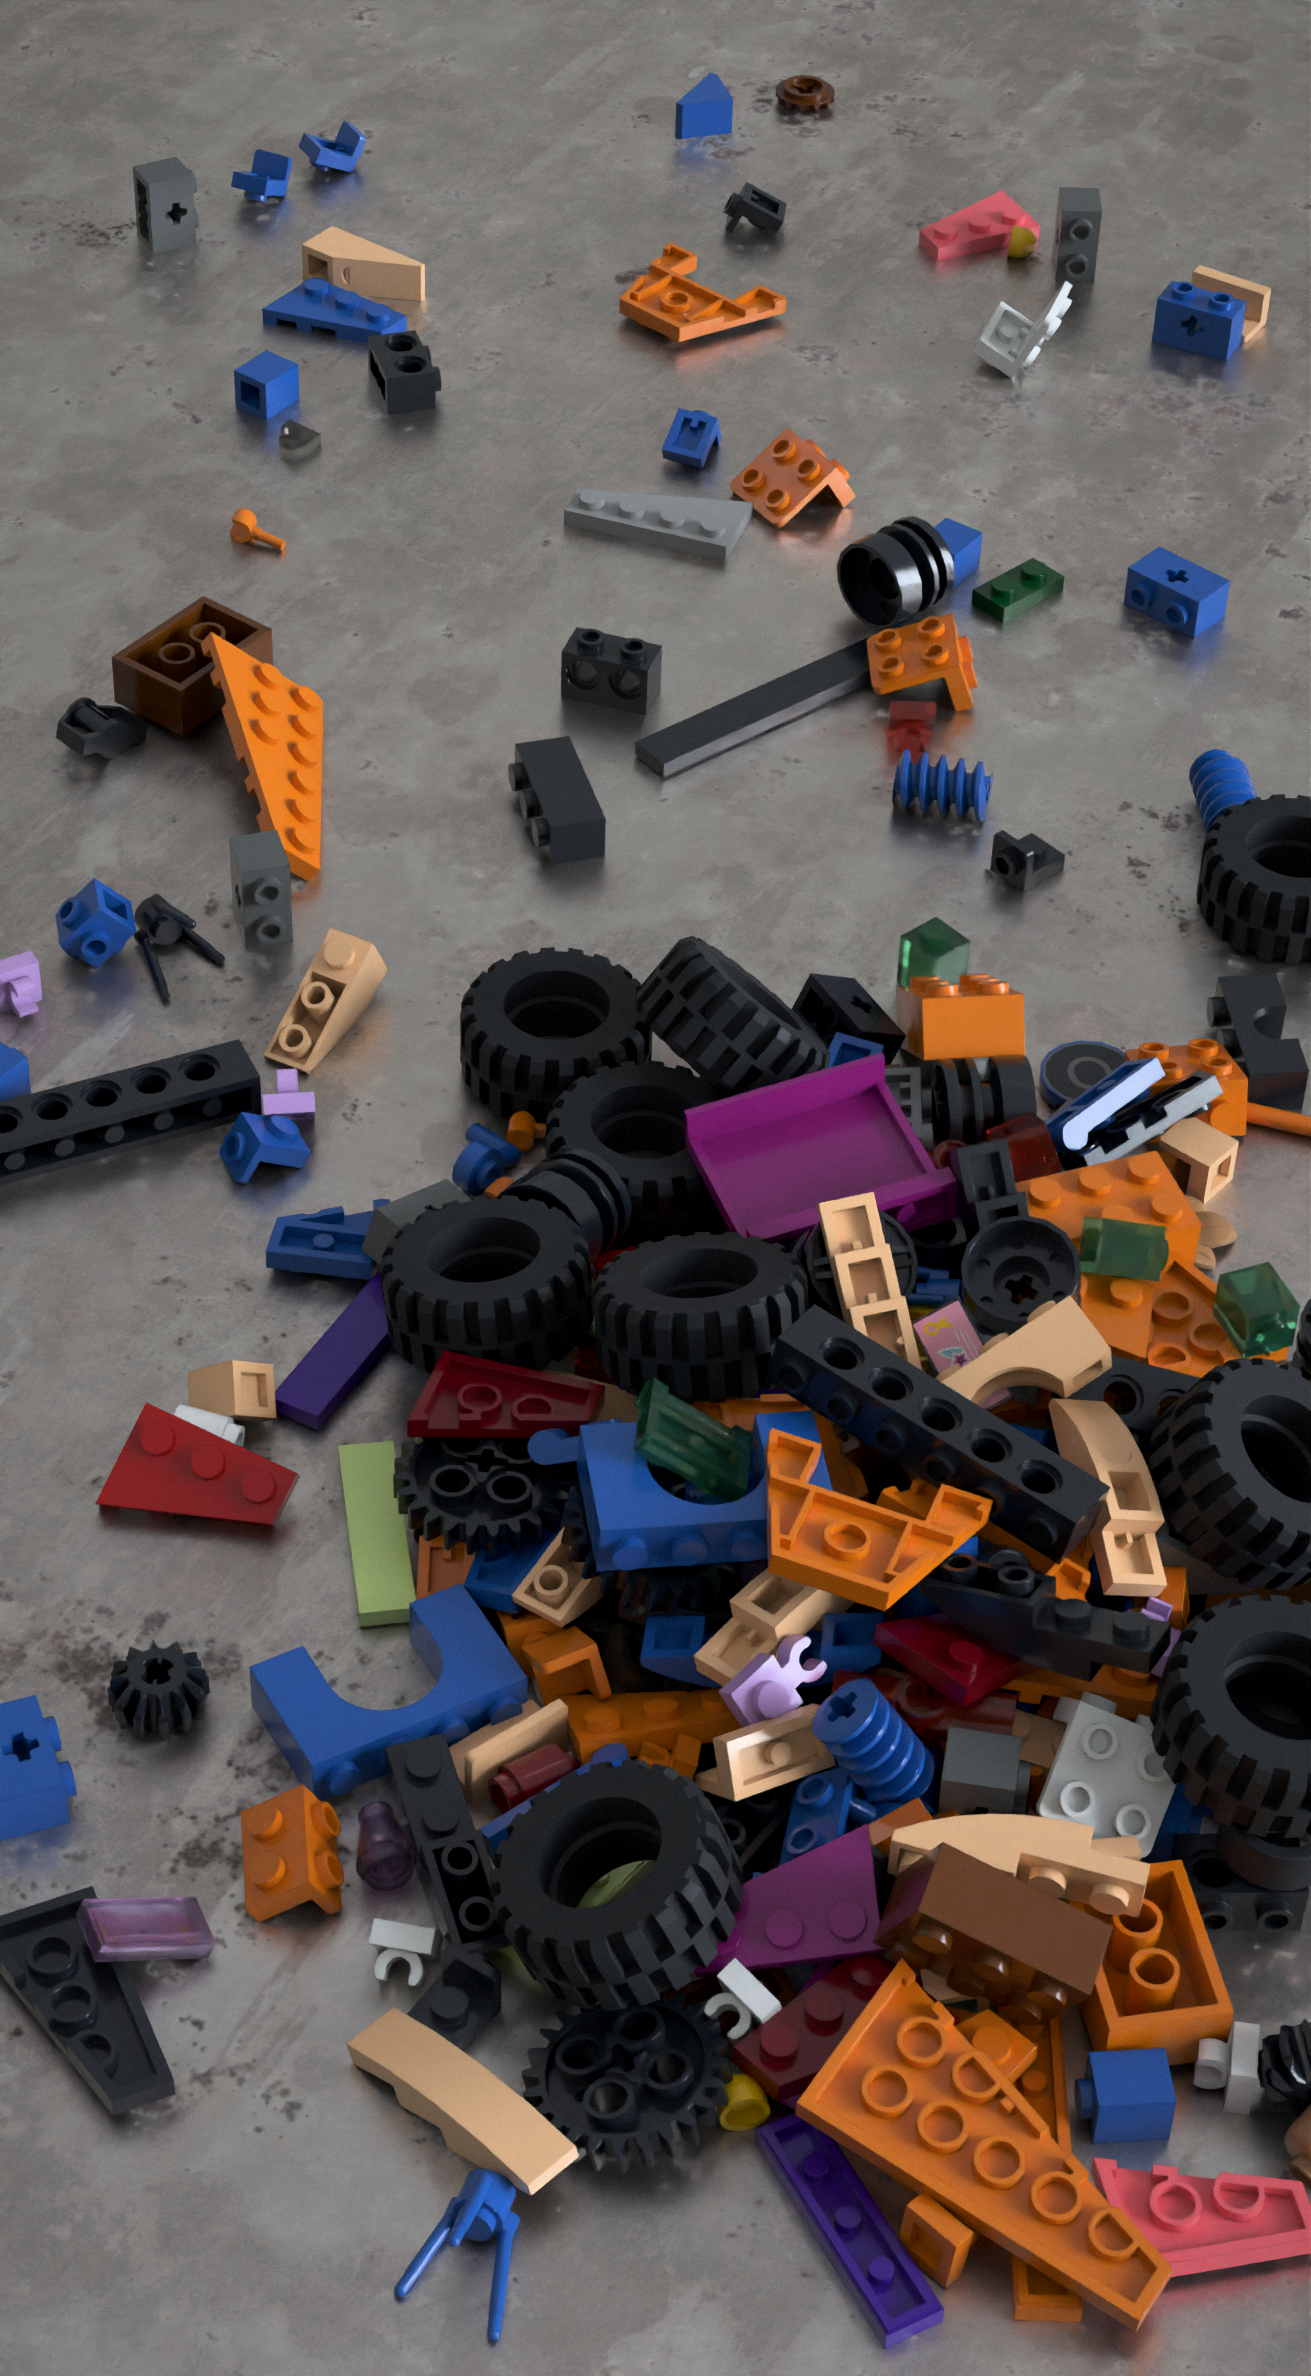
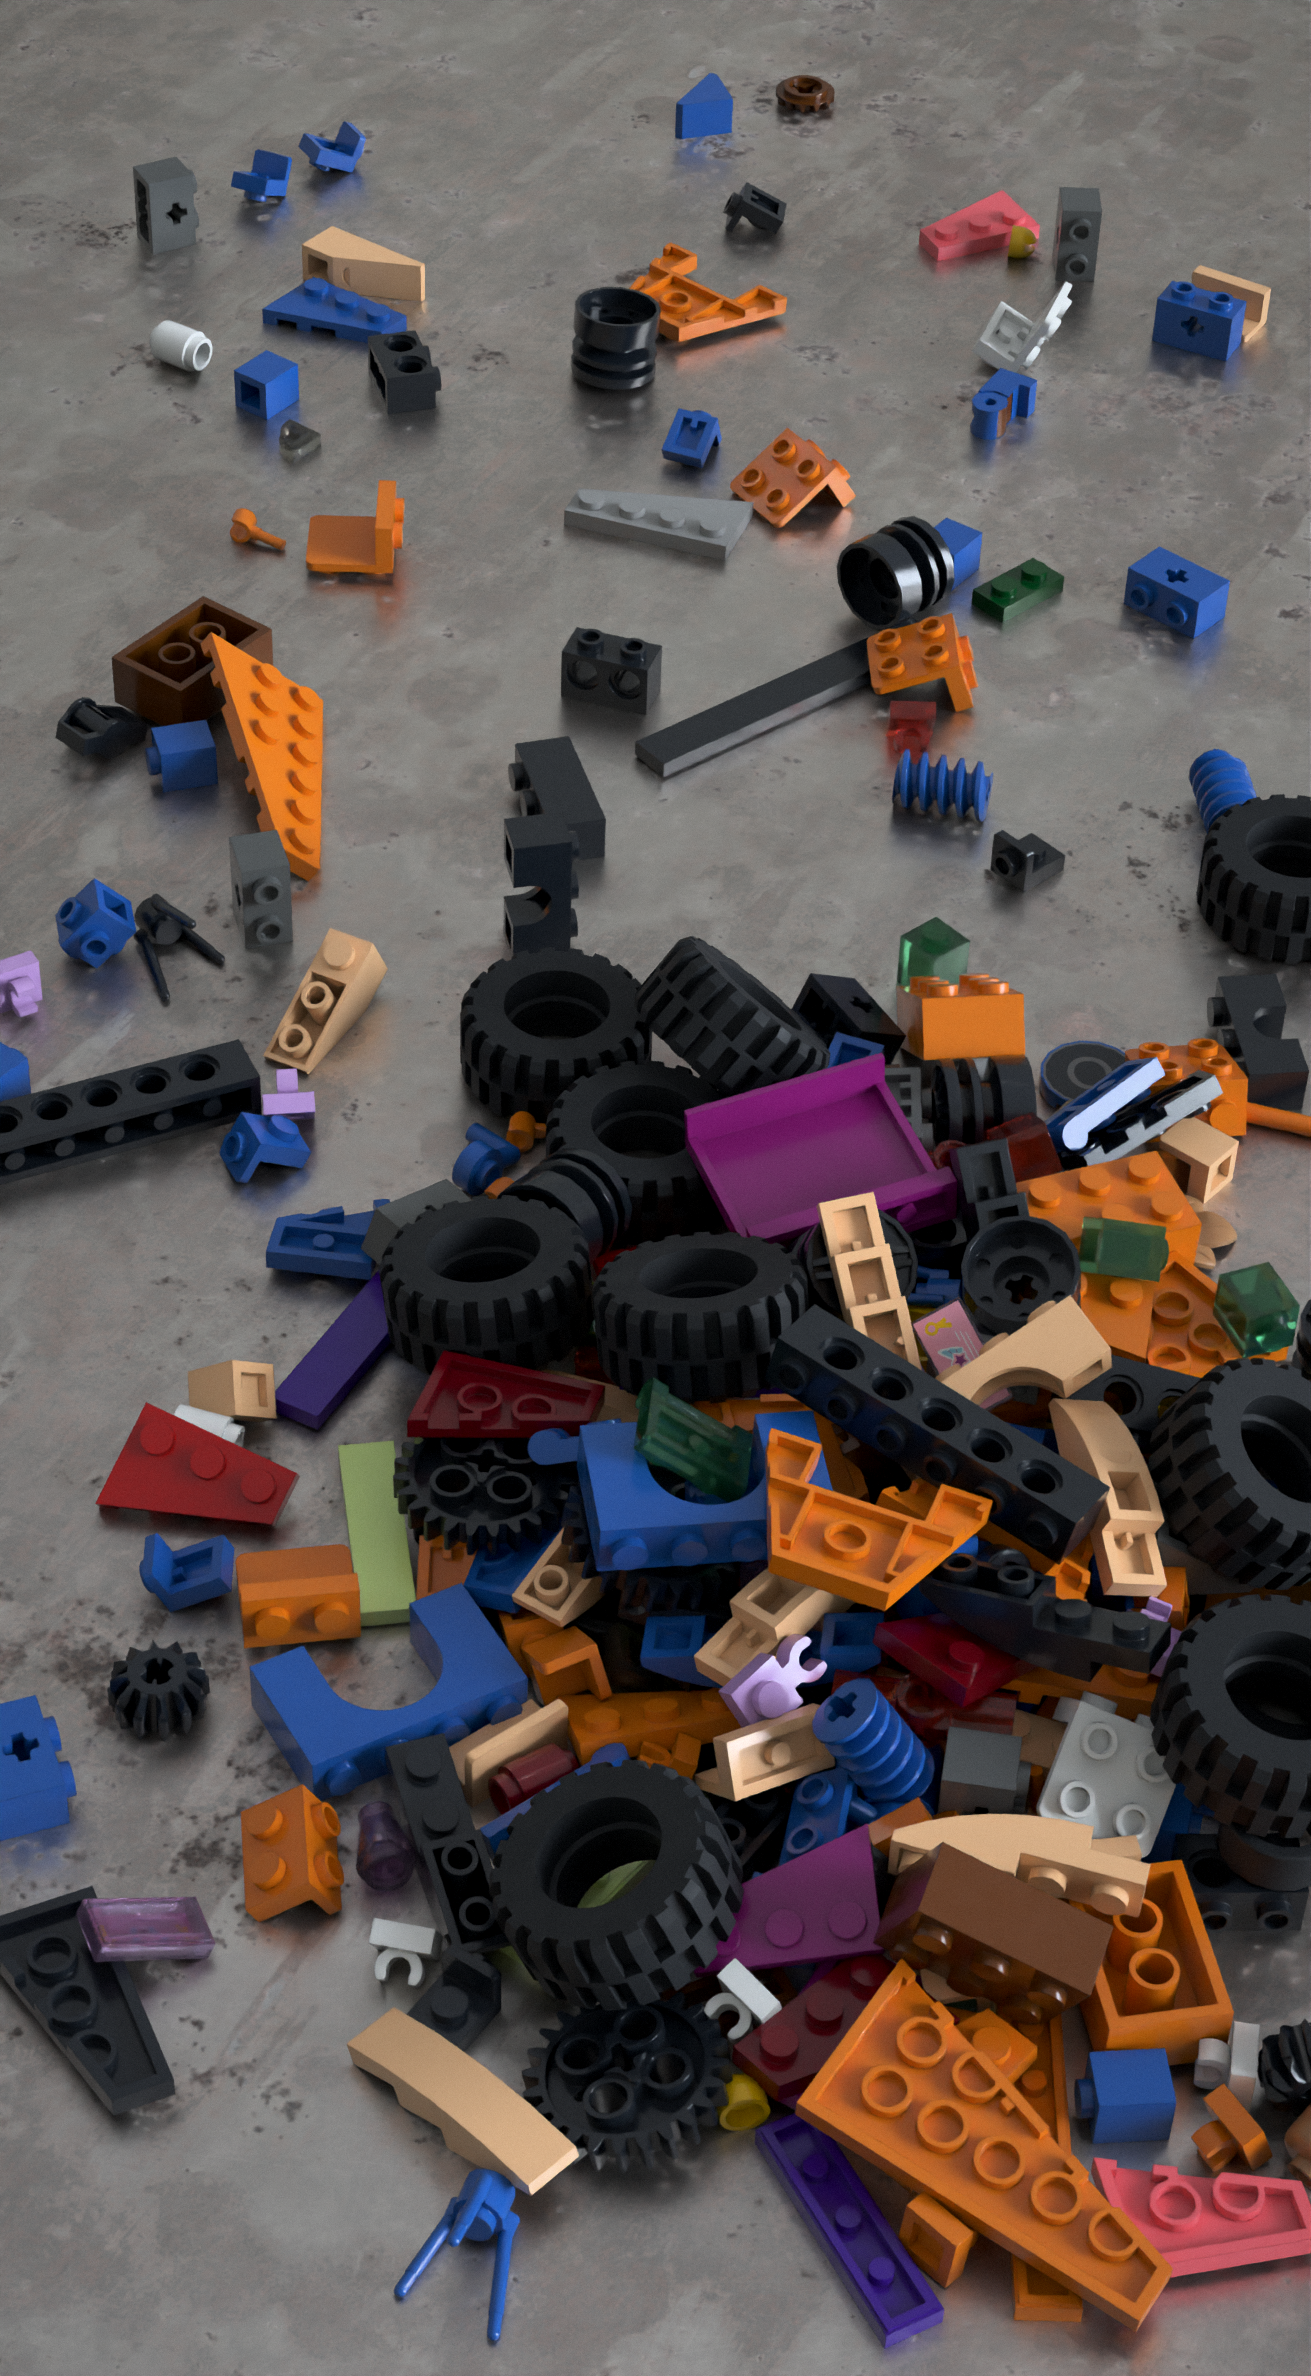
none -> blue bracket [139,1533,235,1612]
none -> blue brick [145,720,218,793]
none -> white brick [149,320,213,371]
none -> orange bracket [235,1544,361,1648]
none -> orange bracket [306,480,405,575]
none -> black arch [503,812,580,958]
none -> black wheel [570,287,661,390]
none -> blue leg [970,368,1037,440]
none -> orange tile [1191,2083,1273,2172]

